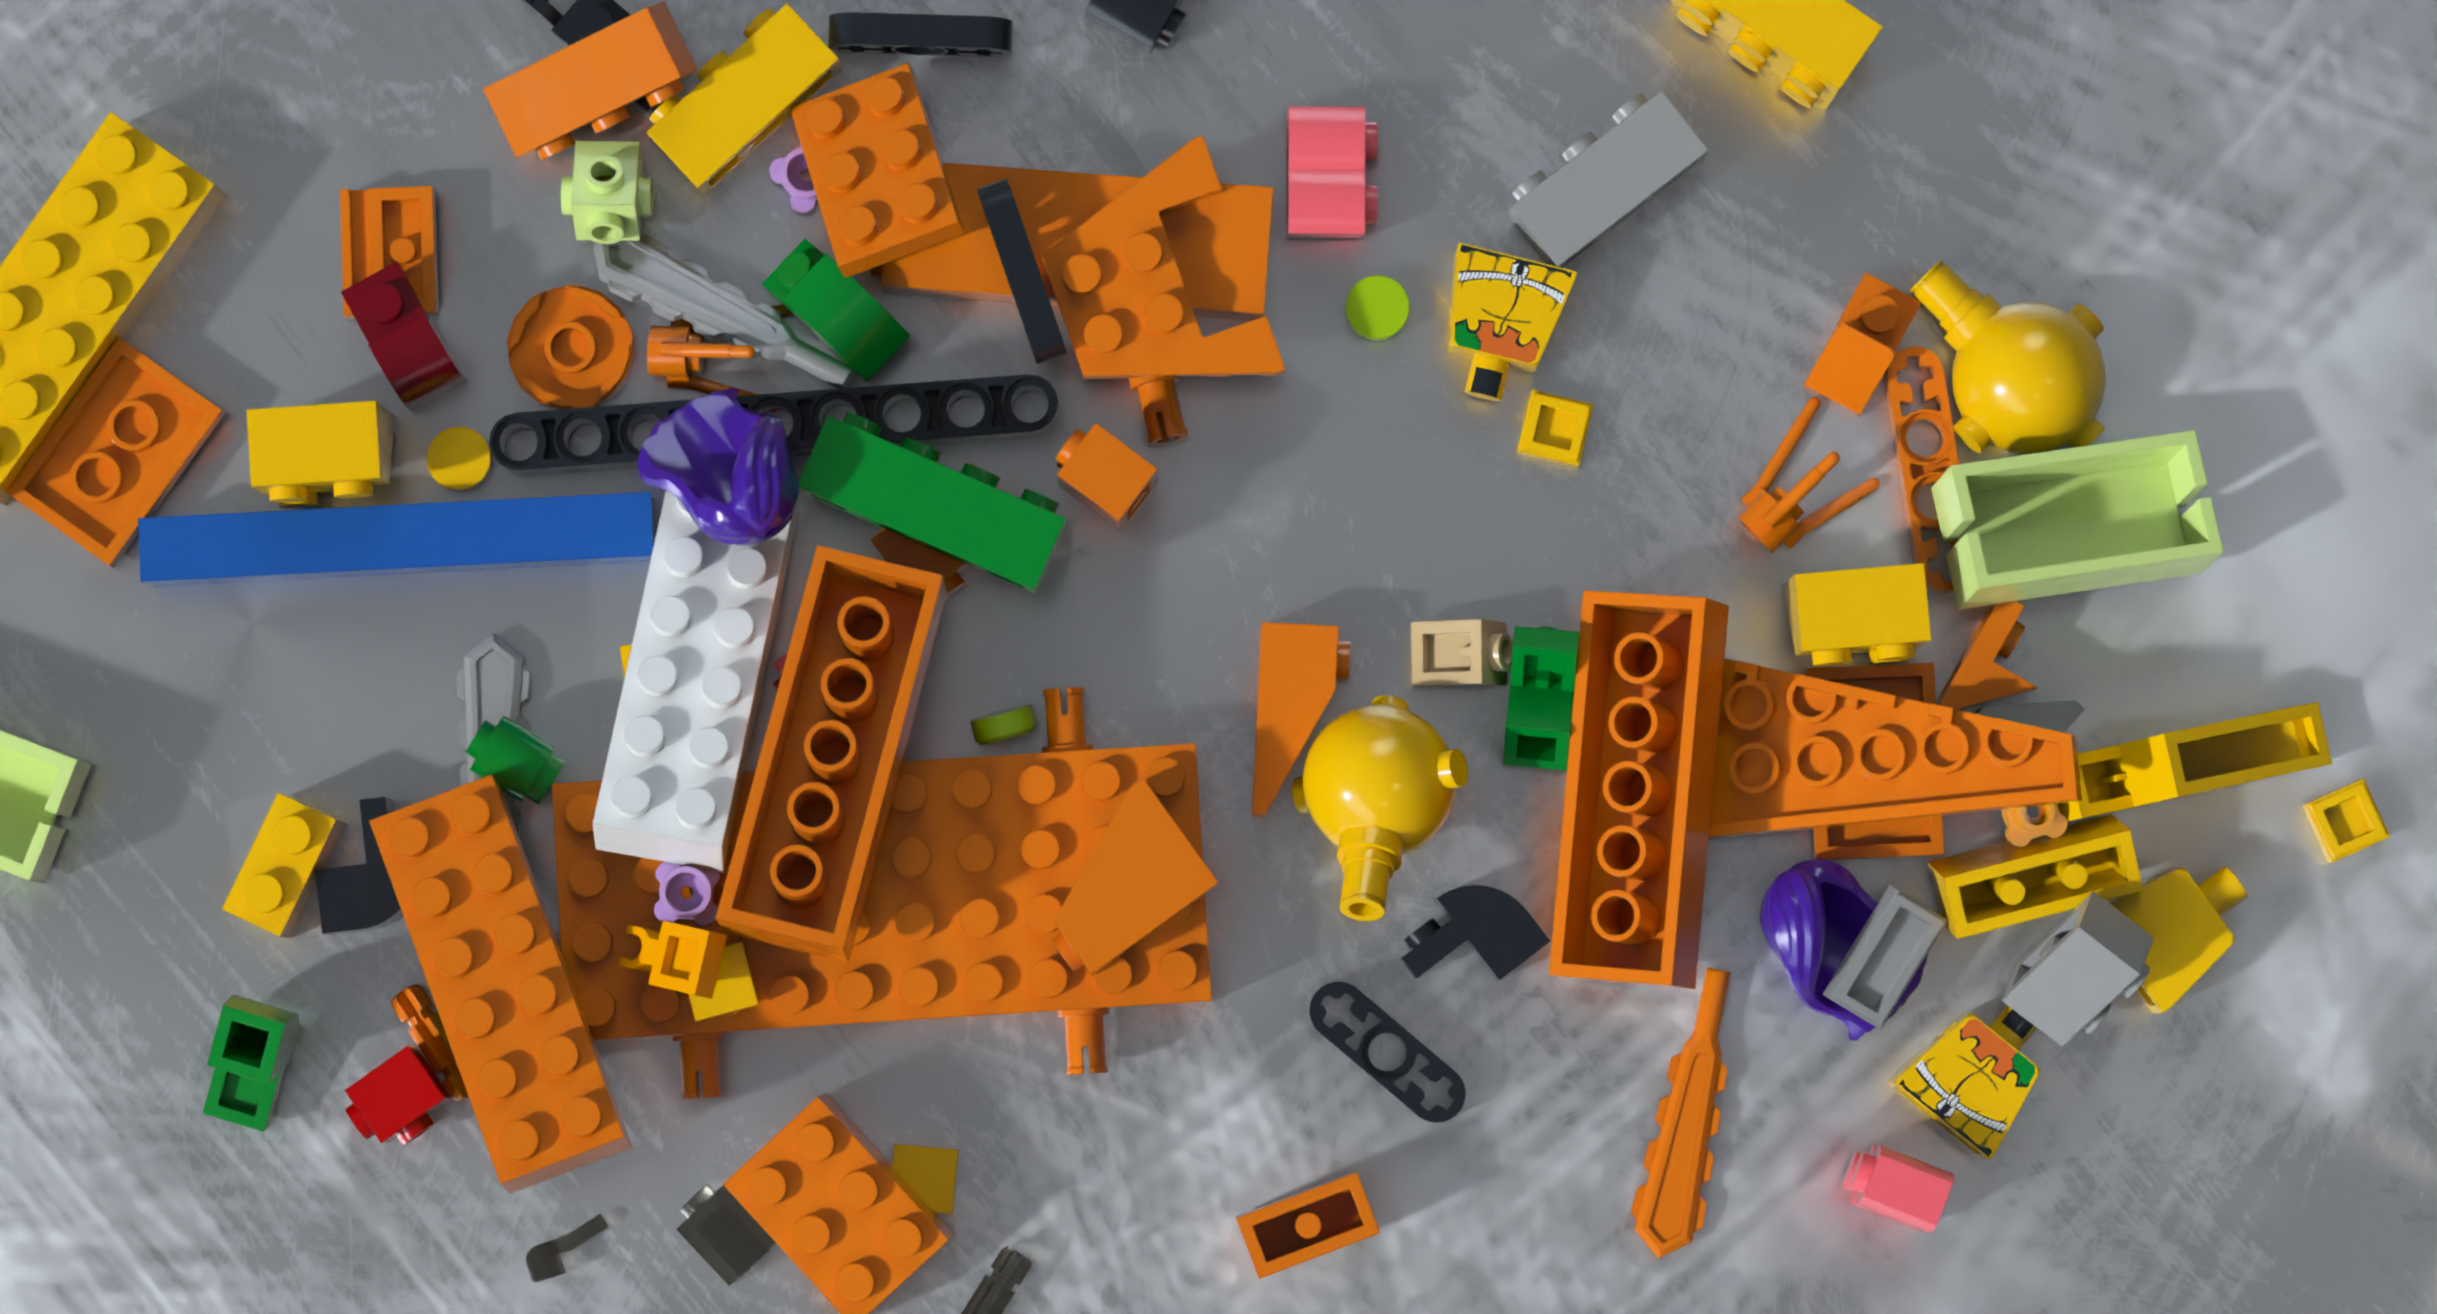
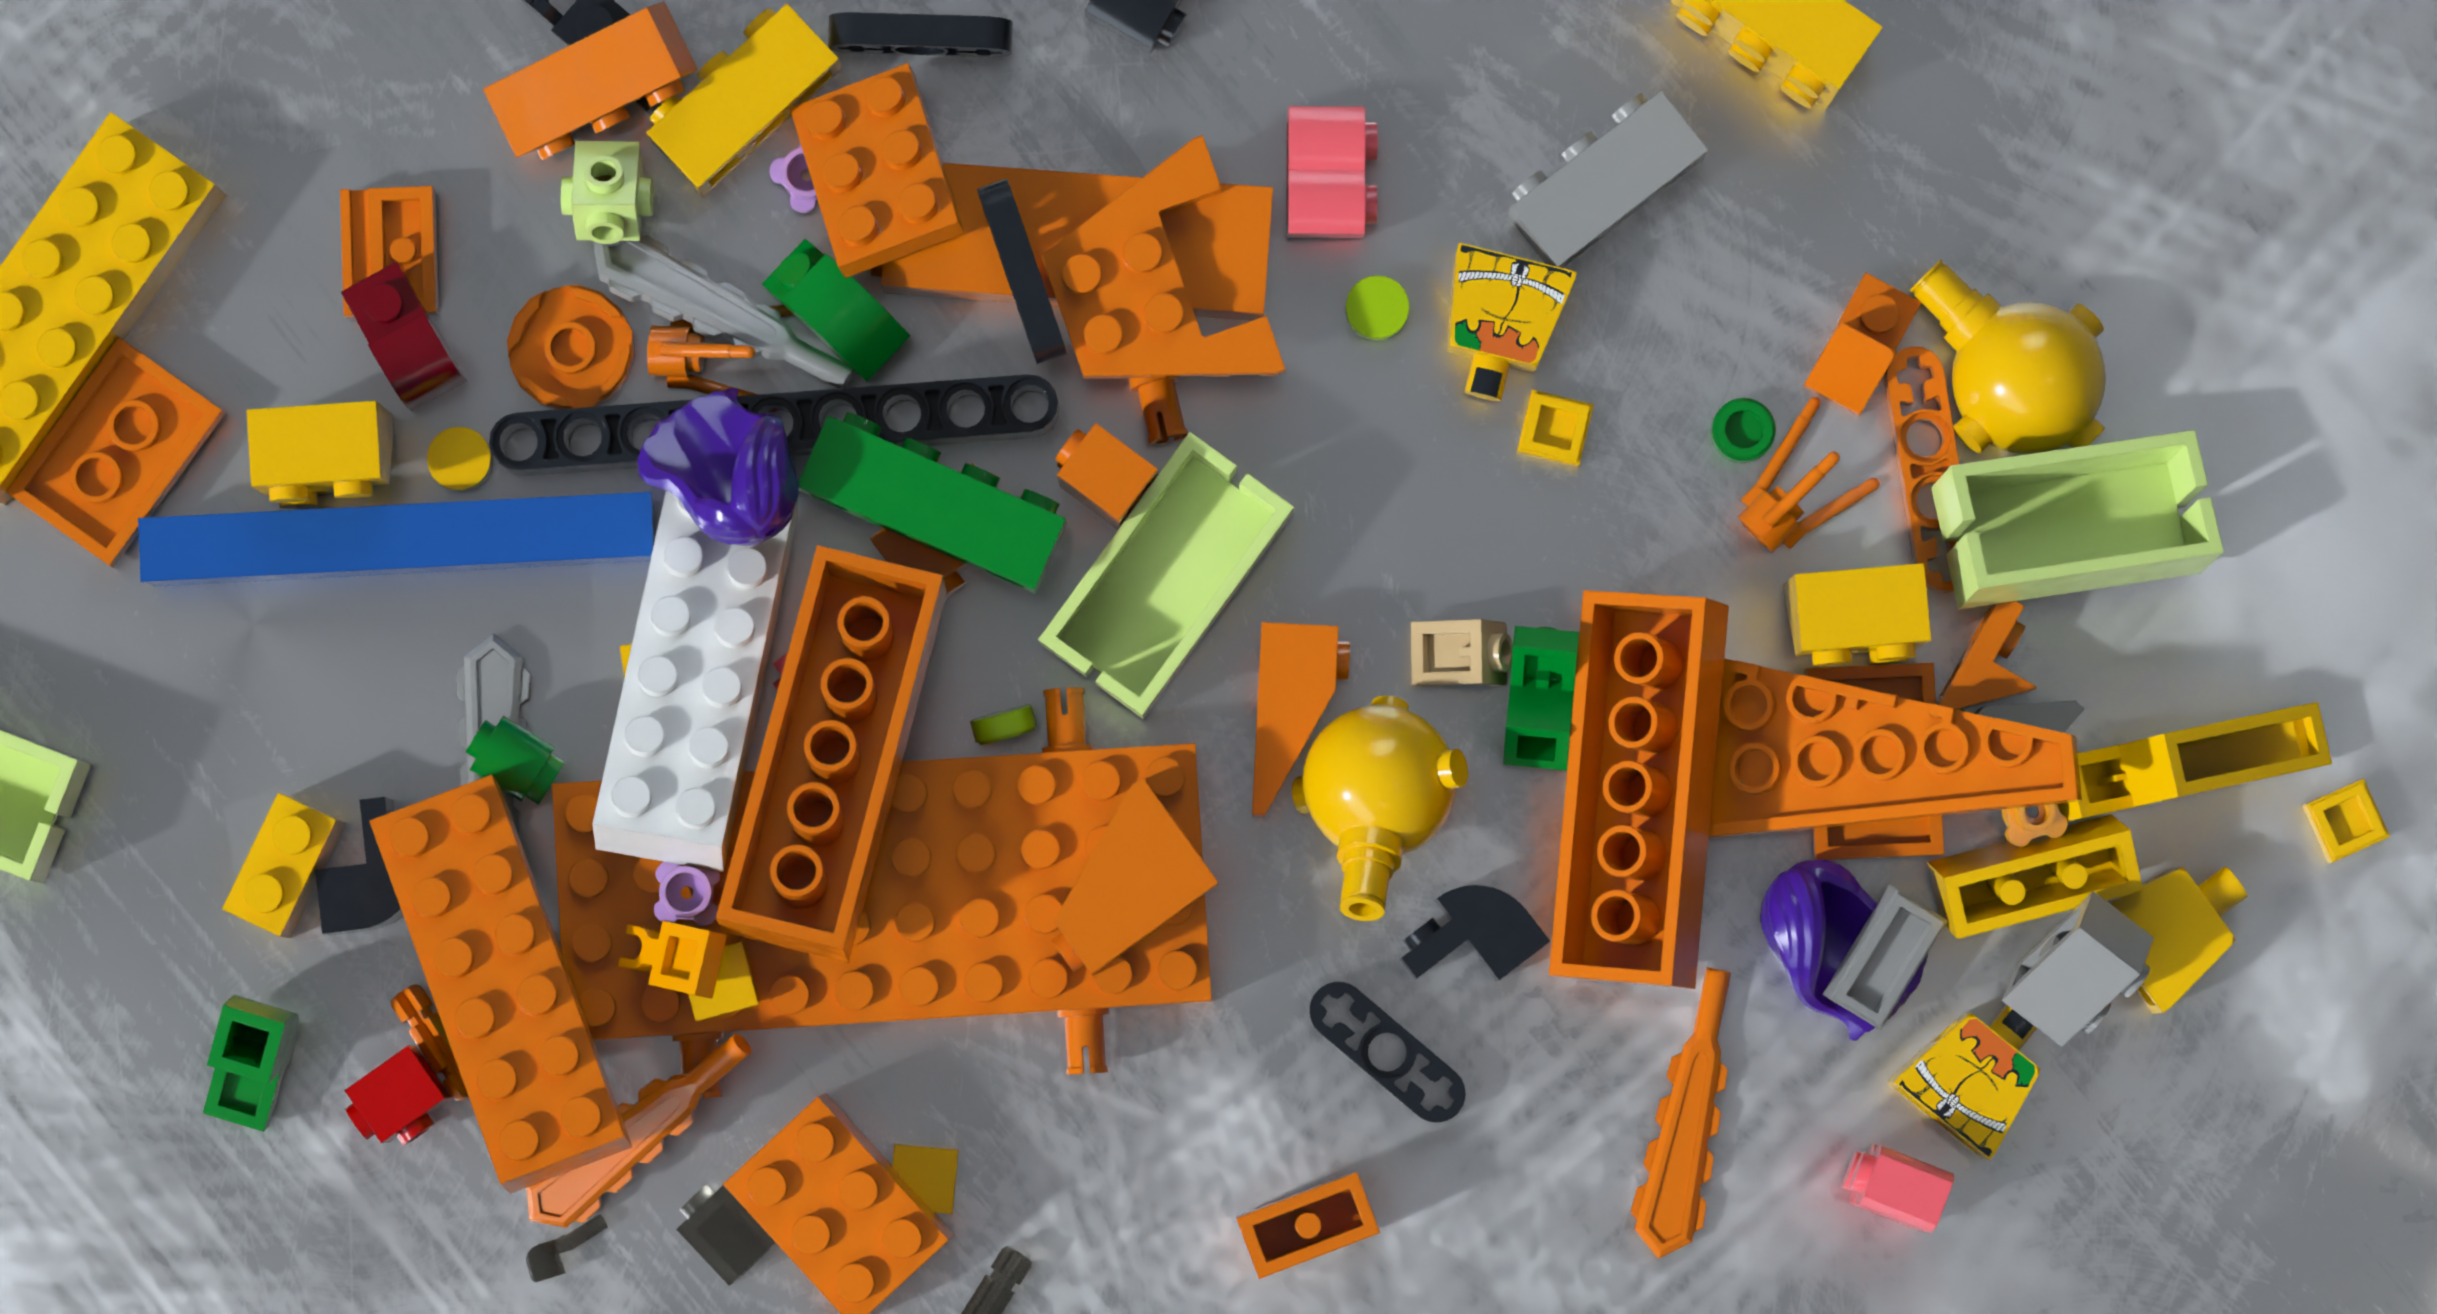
none -> orange sword [526,1033,752,1228]
none -> yellowish green piece [1038,432,1294,719]
none -> green tile [1710,398,1776,463]

